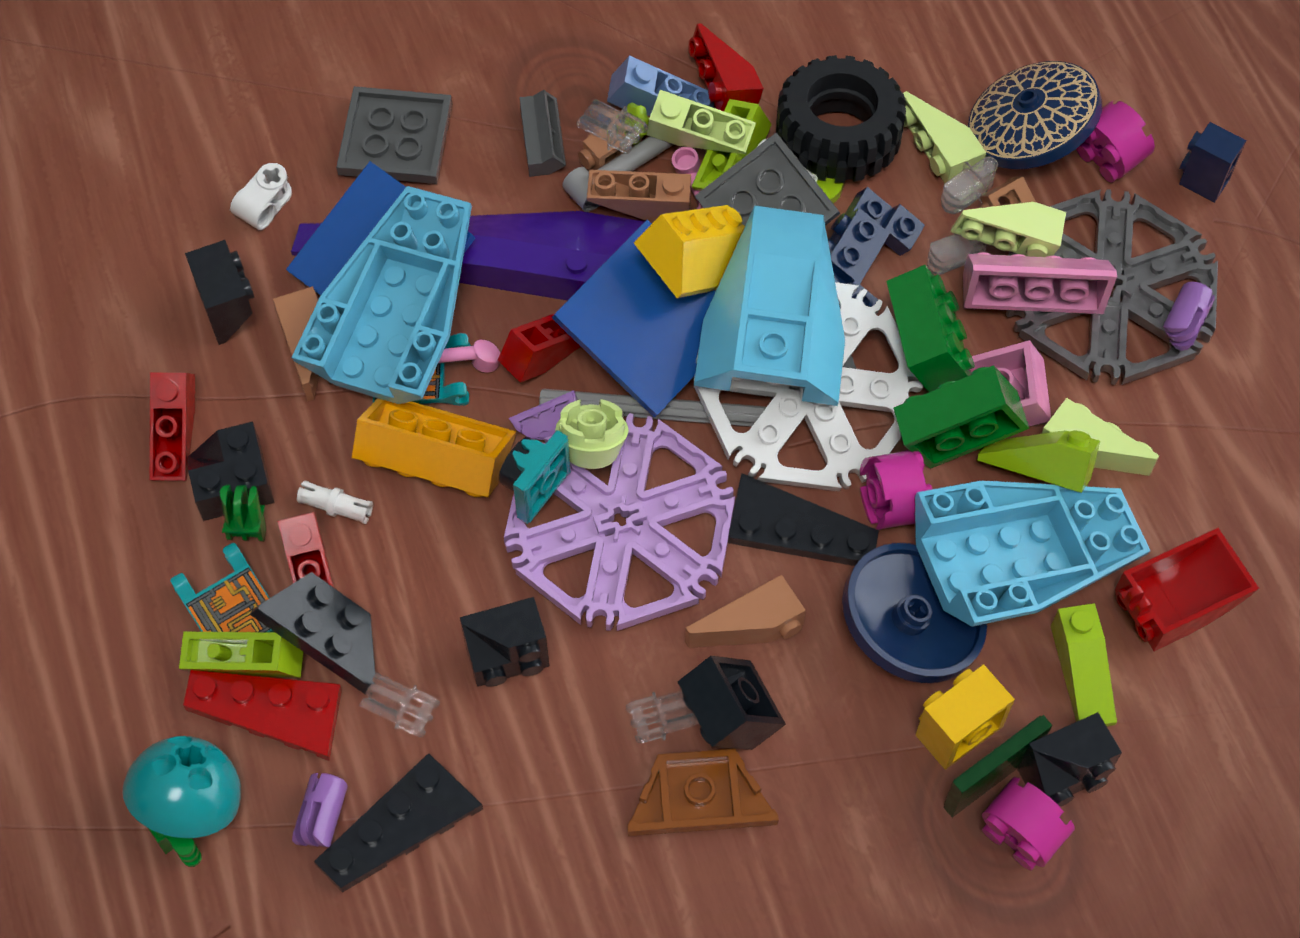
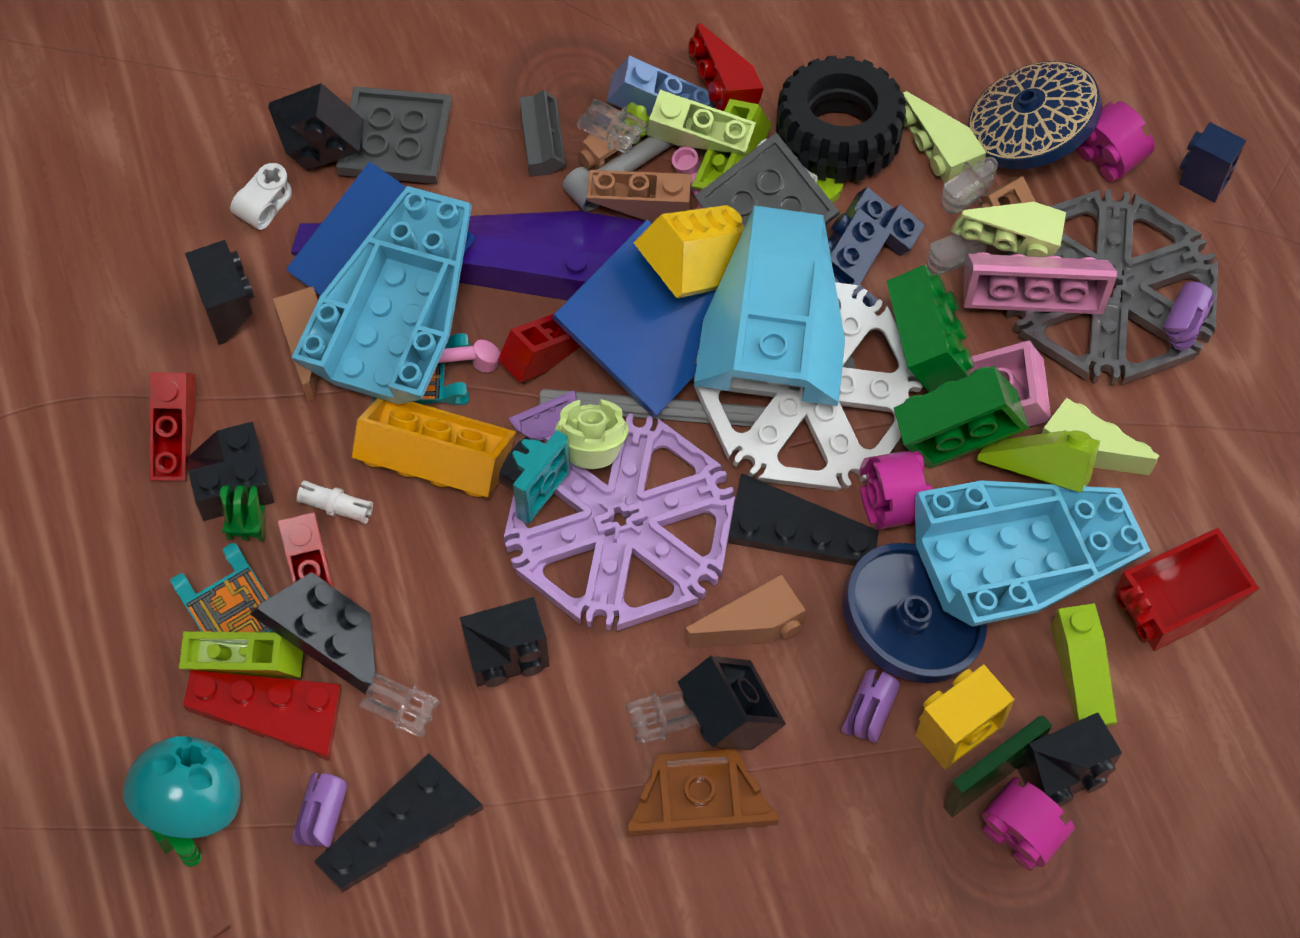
none -> black slope [268,83,364,171]
none -> medium lavender arm [841,669,900,744]

